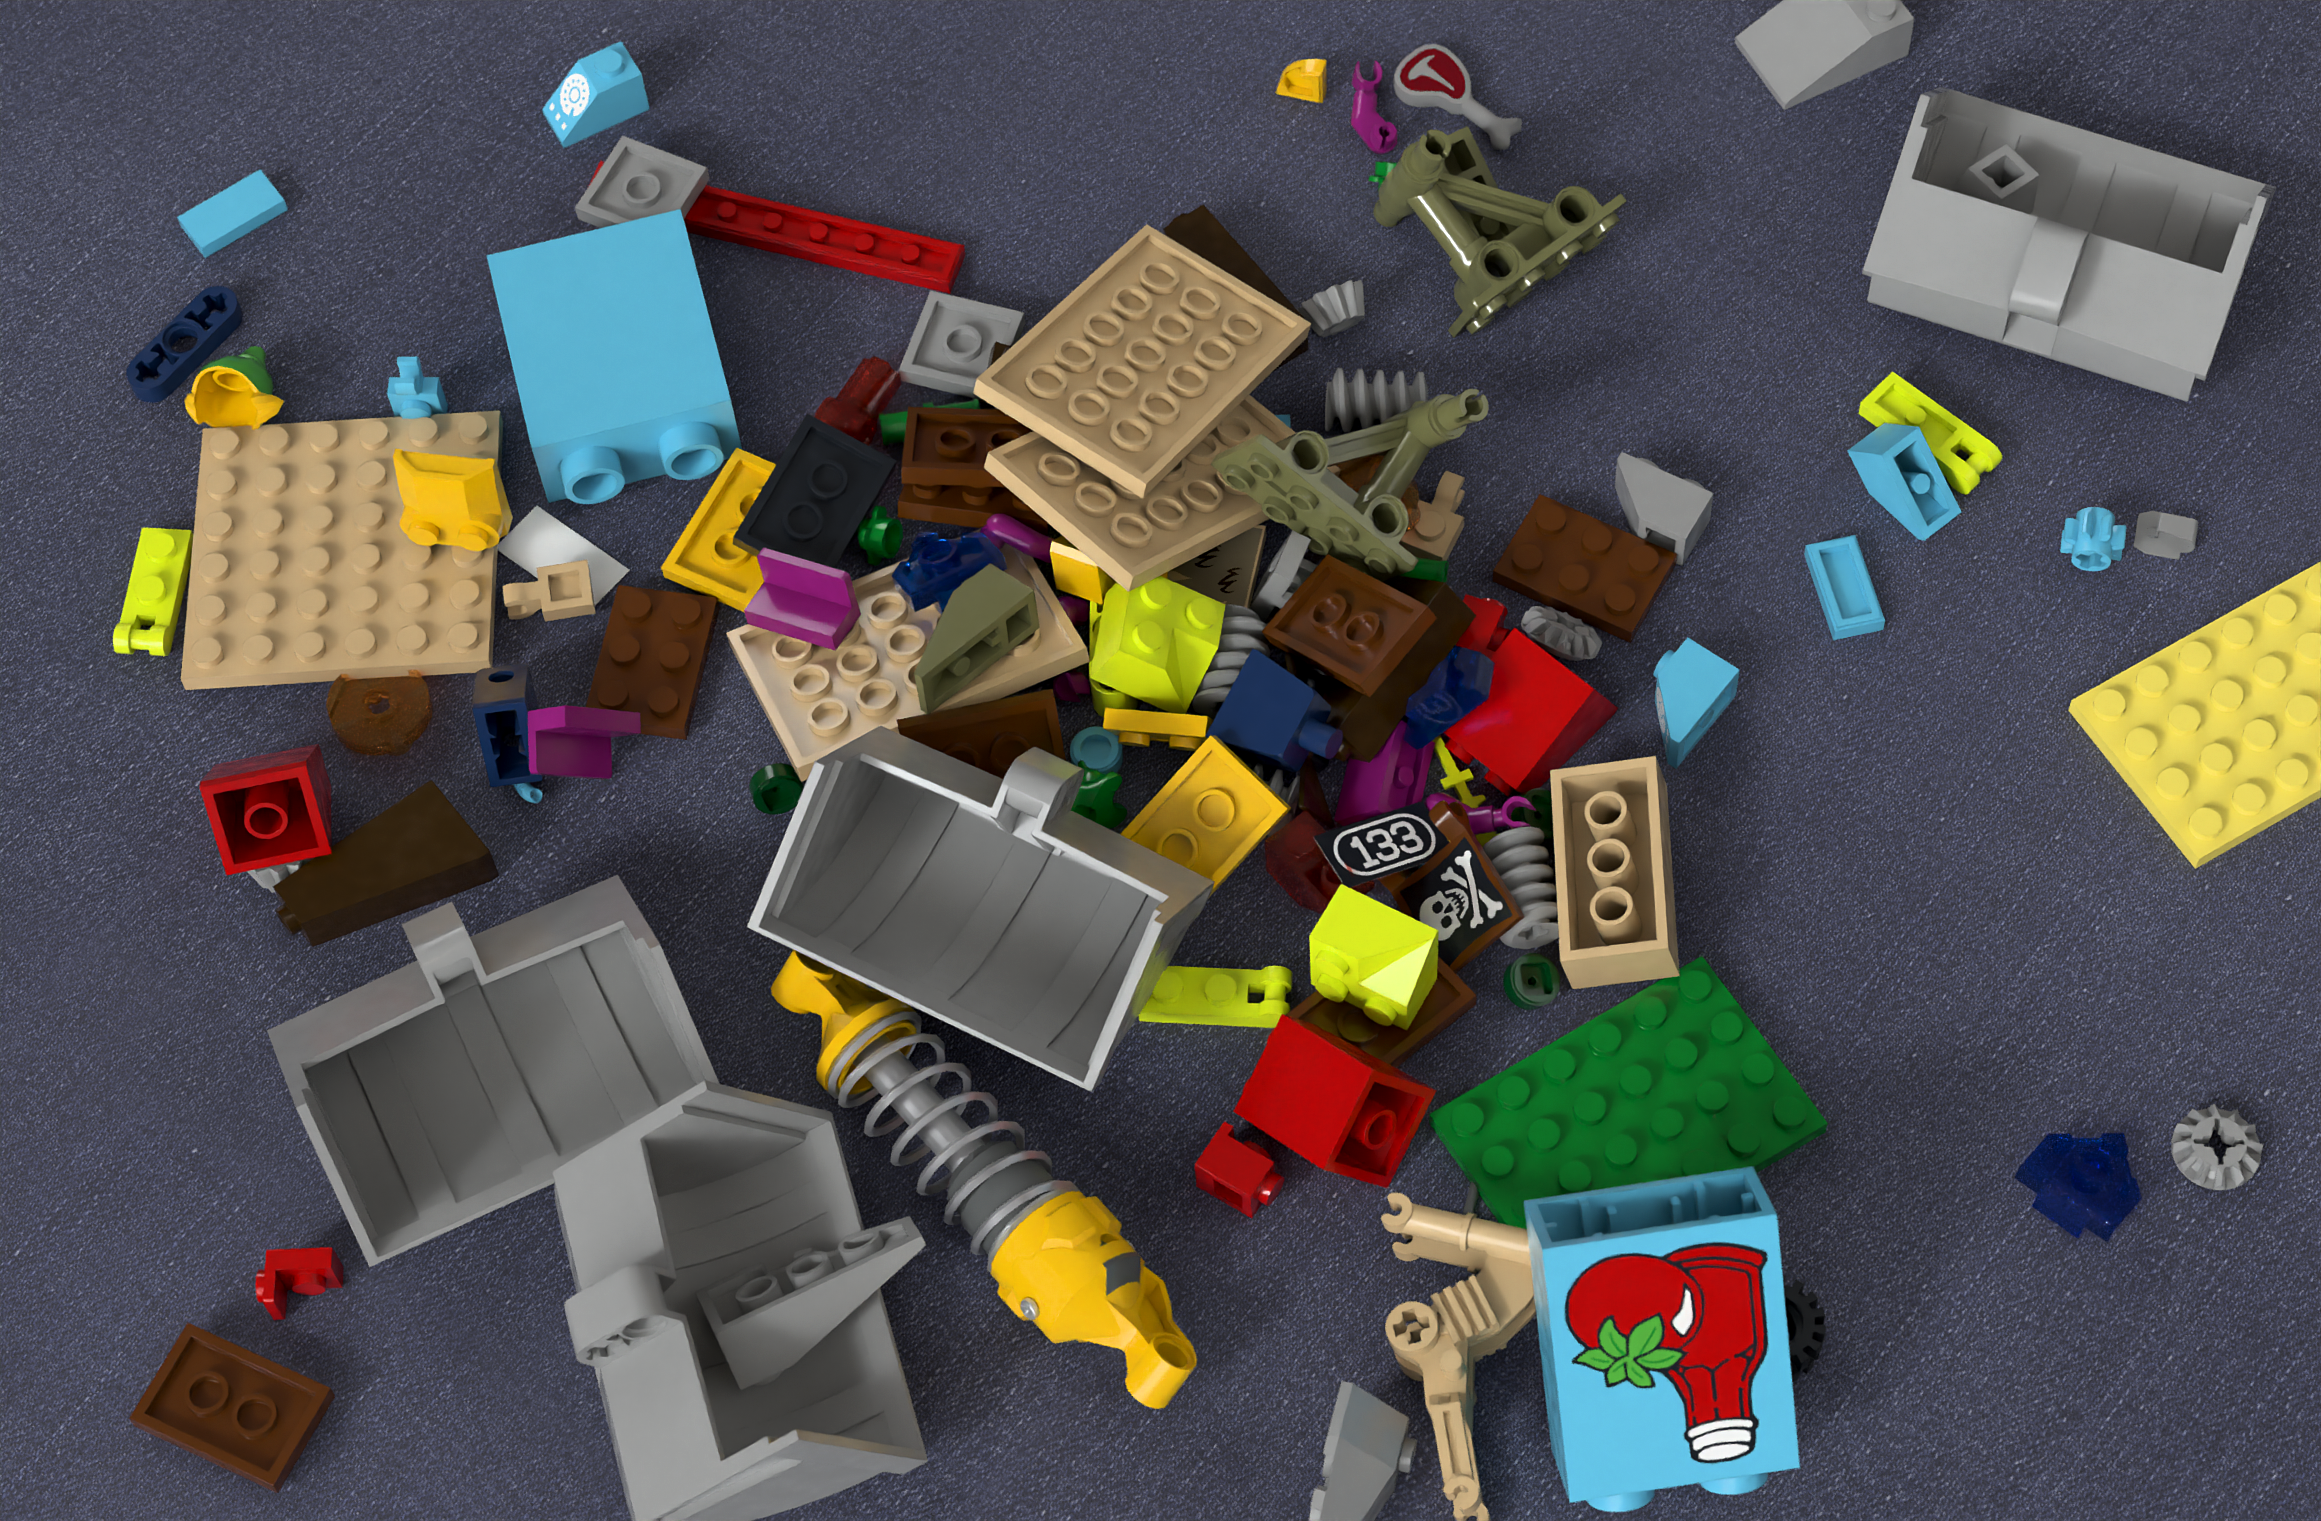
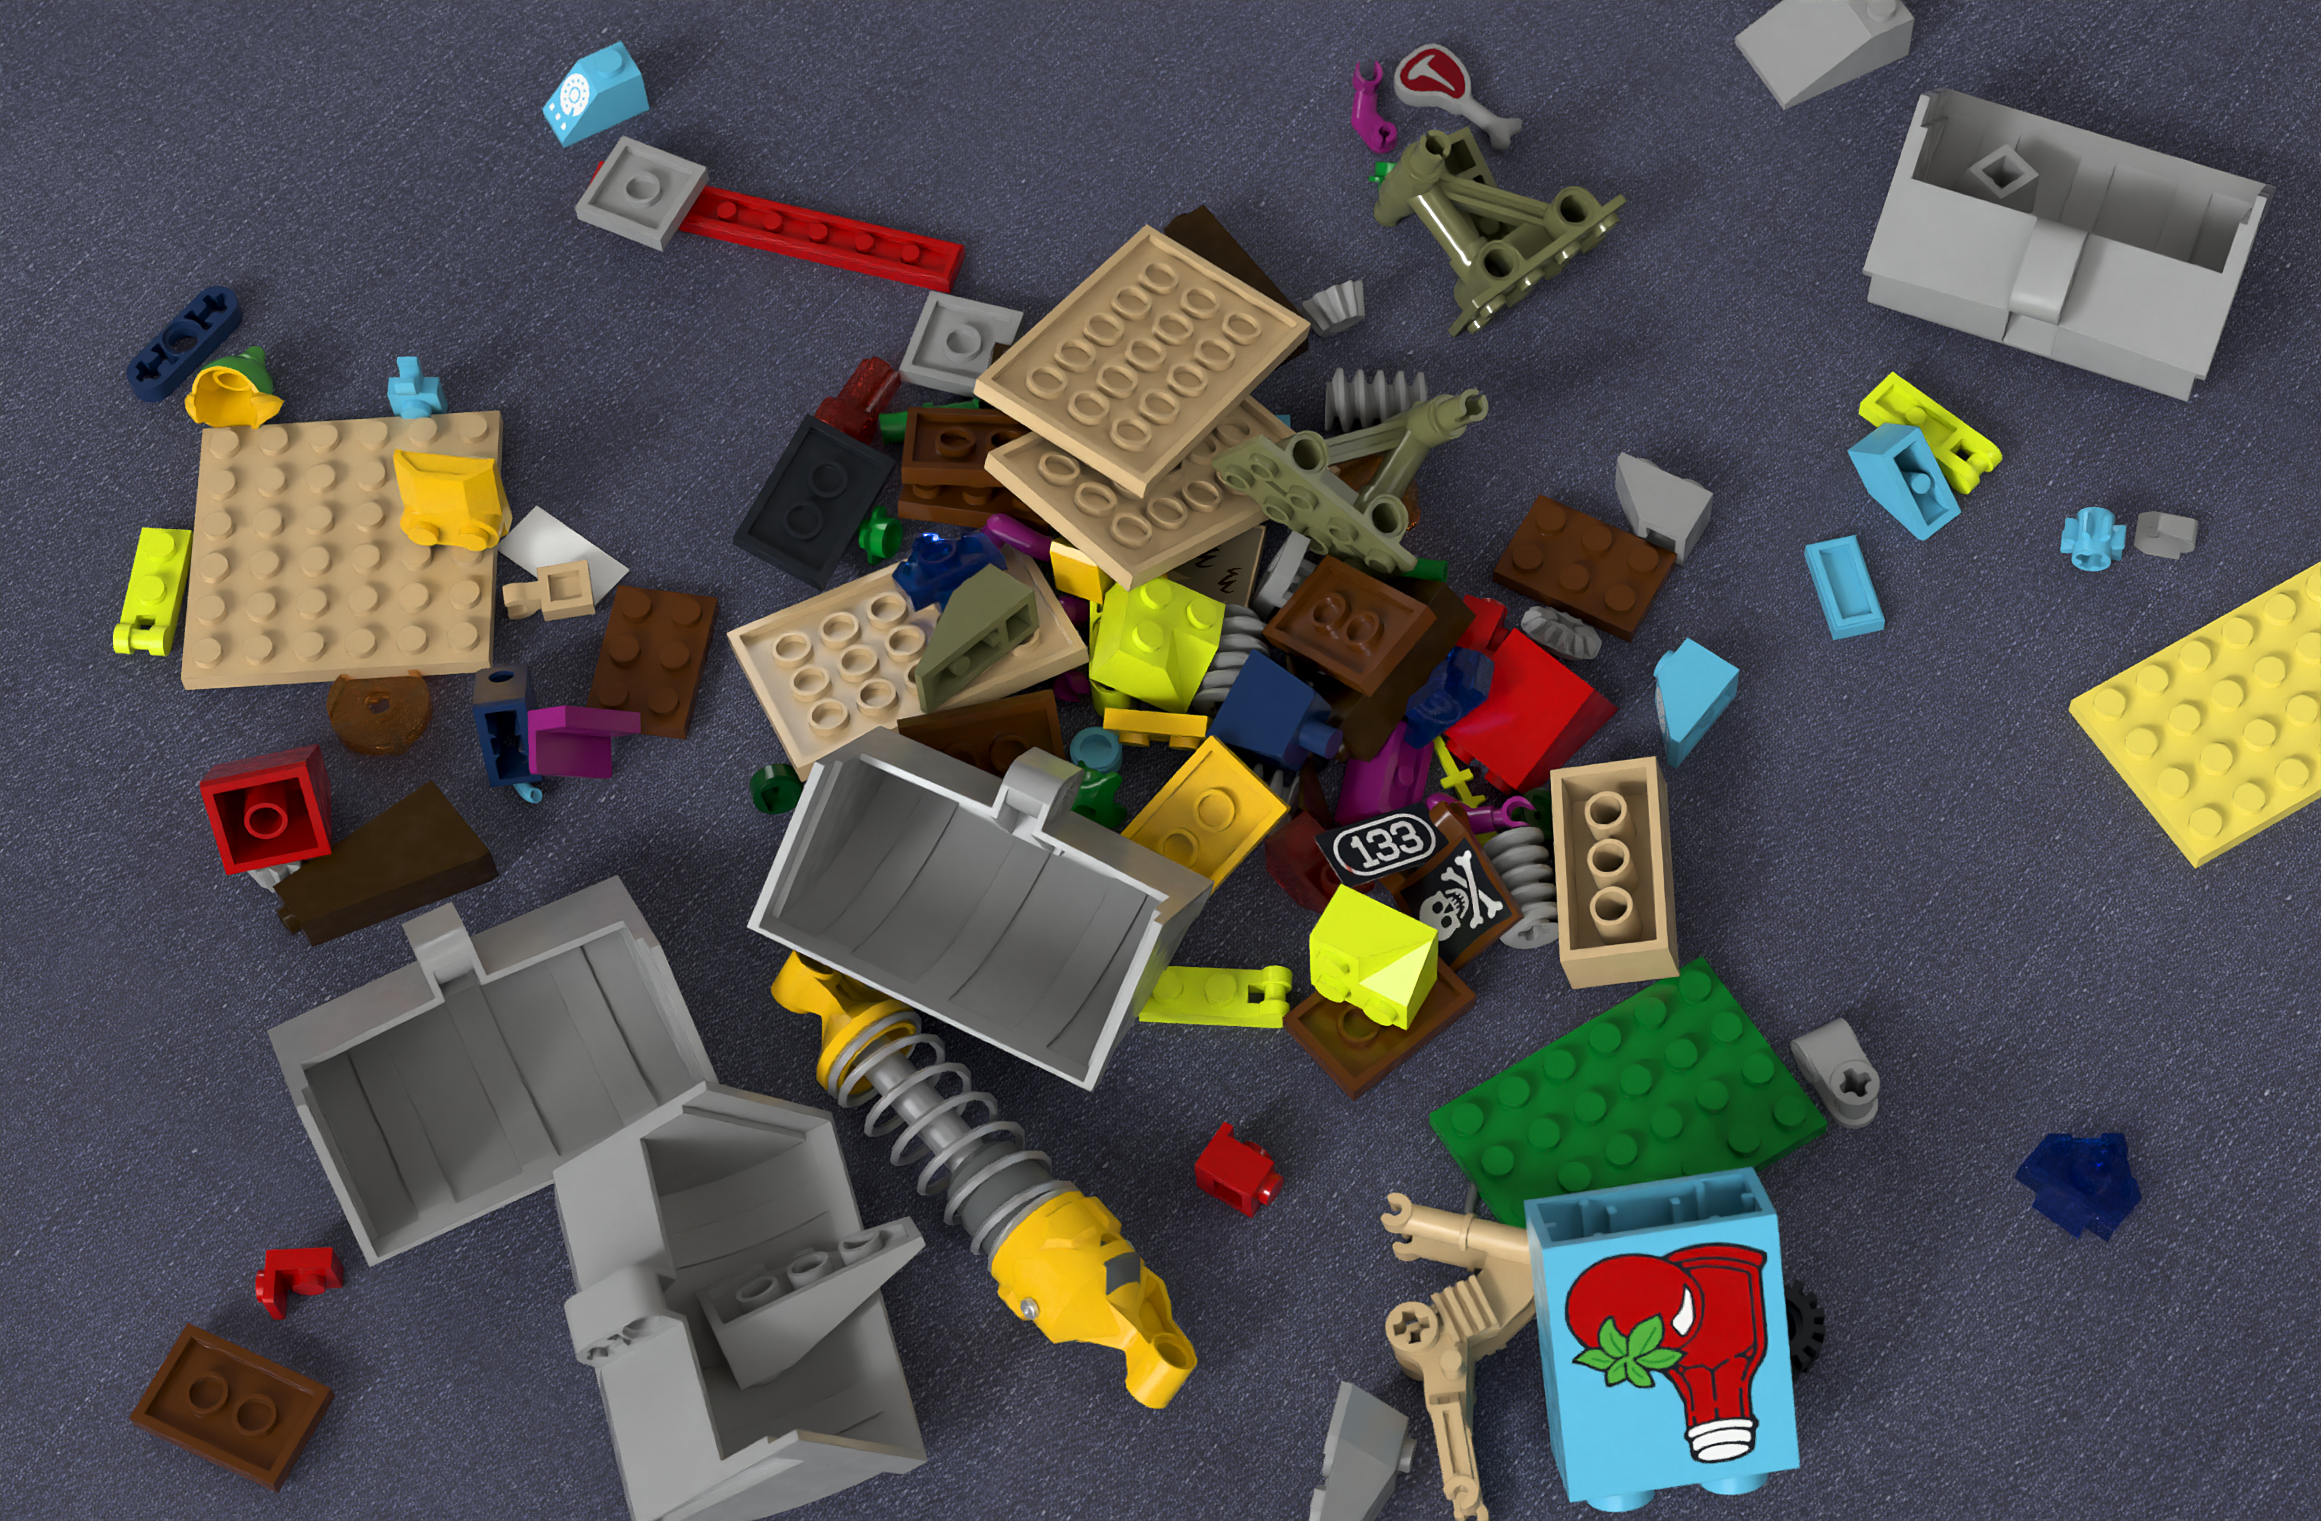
medium azure tile [177,169,288,258] -> none
medium azure brick [487,209,742,504] -> none
yellow plate [661,447,777,612] -> none
magenta panel [744,548,861,651] -> none
red slope [1233,1014,1437,1188] -> none
yellow tile [1276,59,1327,103] -> none
tan plate [1399,471,1465,561] -> none
dark green tile [1503,953,1560,1010] -> none
light grey gear [2171,1103,2263,1190] -> none
none -> light grey piece [1790,1017,1880,1129]

